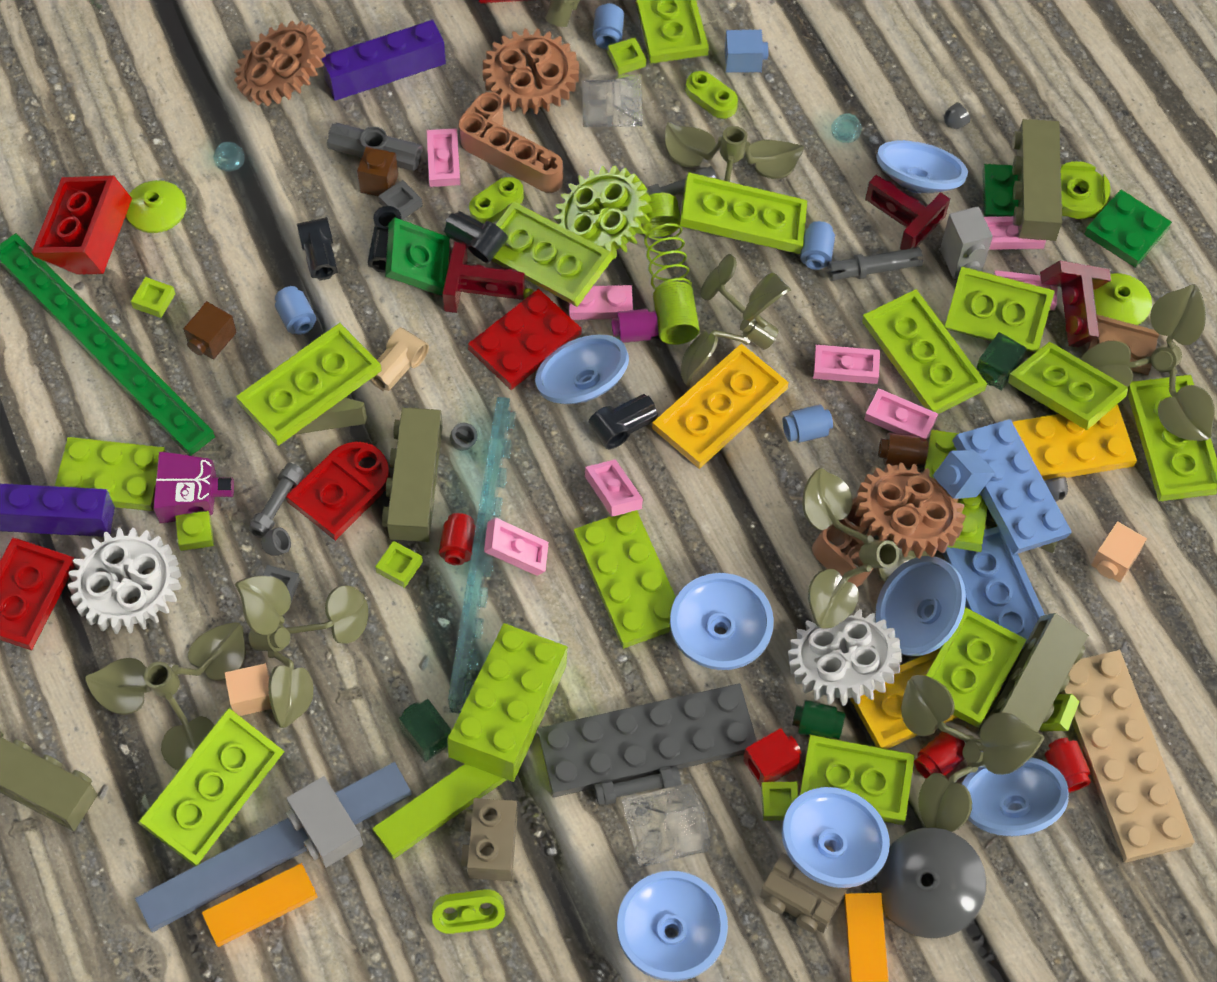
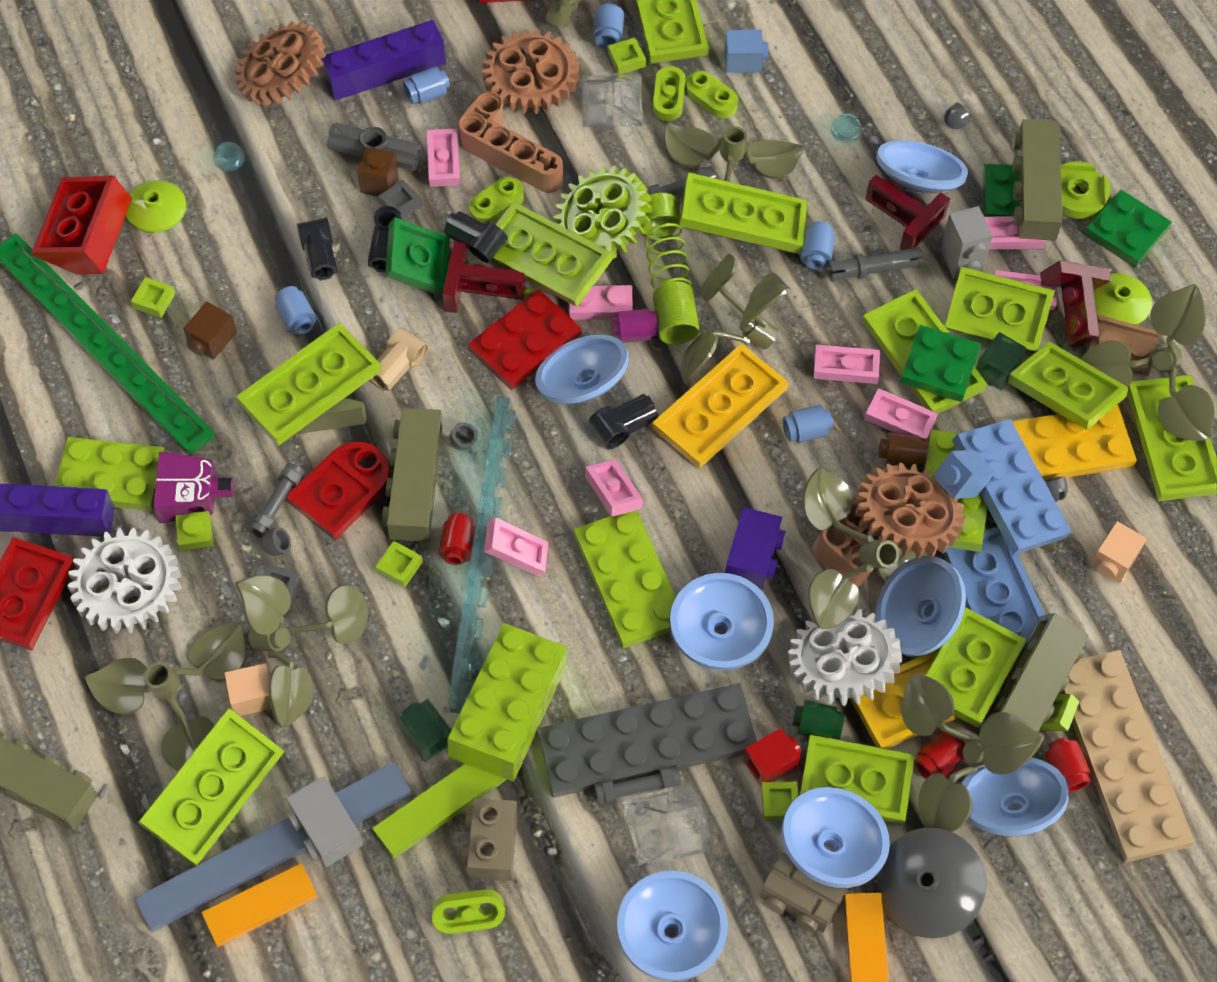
none -> medium blue brick [403,66,450,105]
none -> lime plate [653,66,686,121]
none -> dark purple brick [725,507,786,590]
none -> green plate [900,325,981,402]

